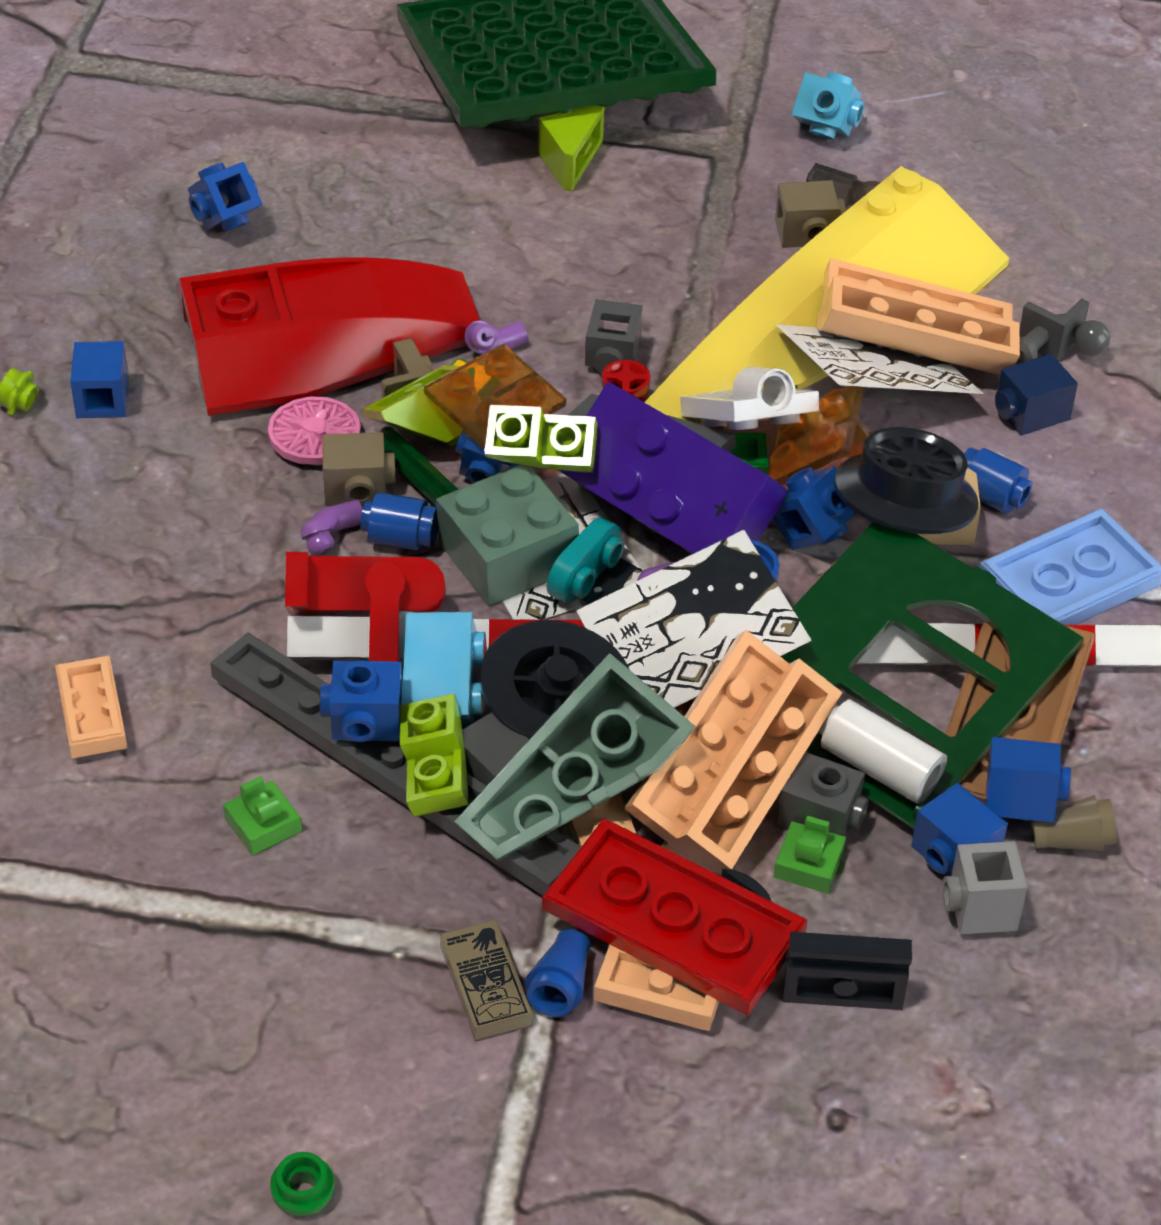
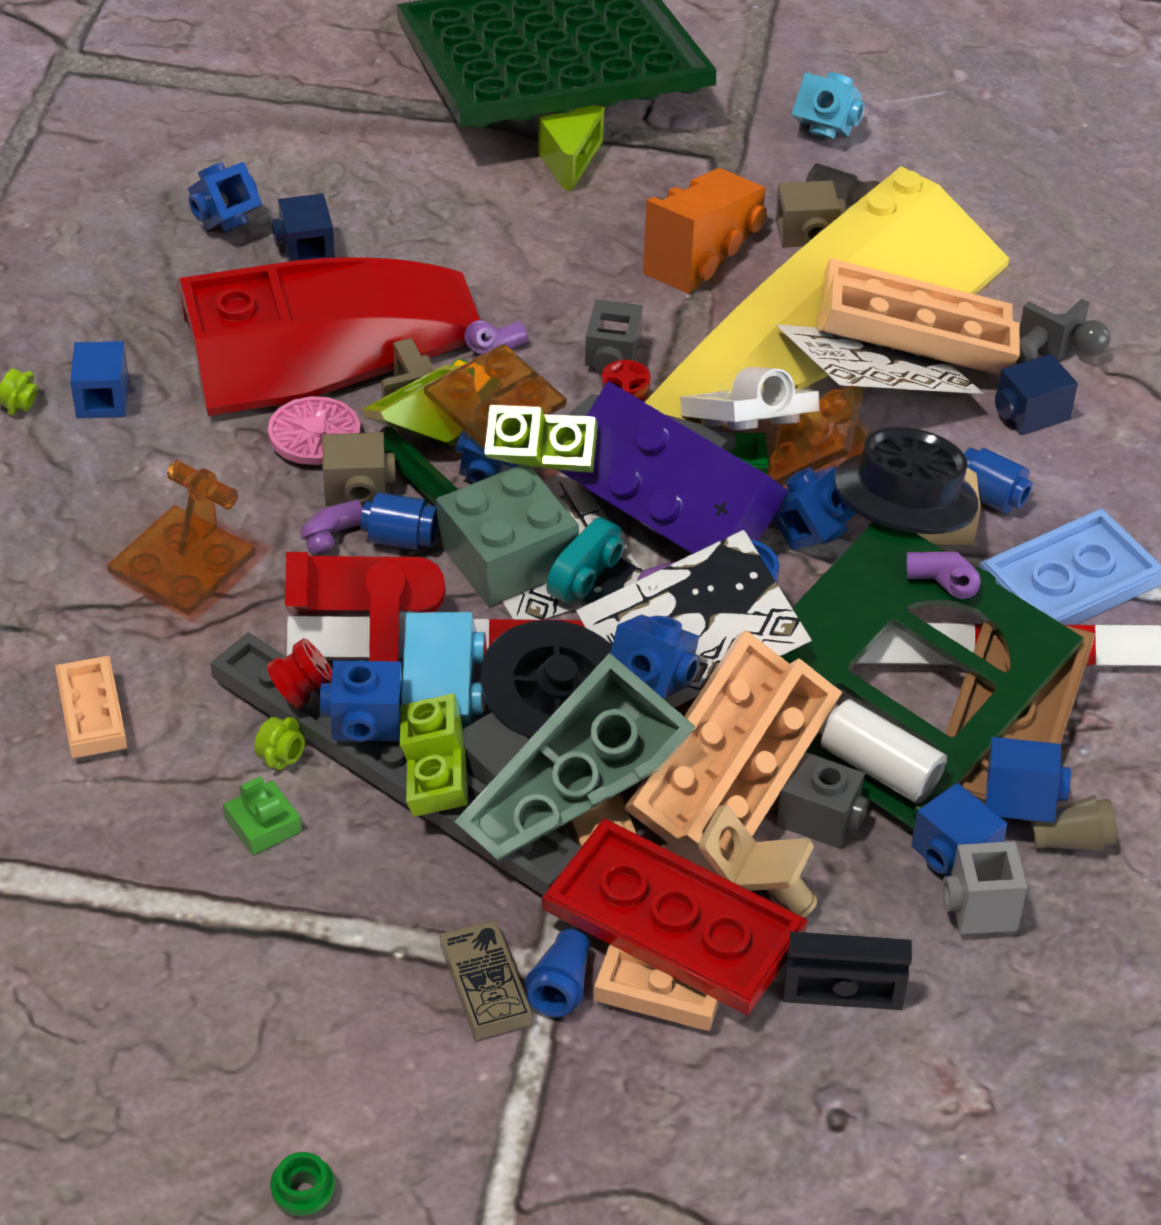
bright green tile [773,816,846,894] -> none
none -> clear orange plate [107,460,256,616]
none -> lime plate [254,717,305,770]
none -> red wheel [266,638,332,709]
none -> dark blue brick [272,193,335,262]
none -> blue brick [610,614,700,699]
none -> orange wedge [643,168,767,294]
none -> tan bracket [699,805,817,918]
none -> medium lavender arm [906,552,981,599]

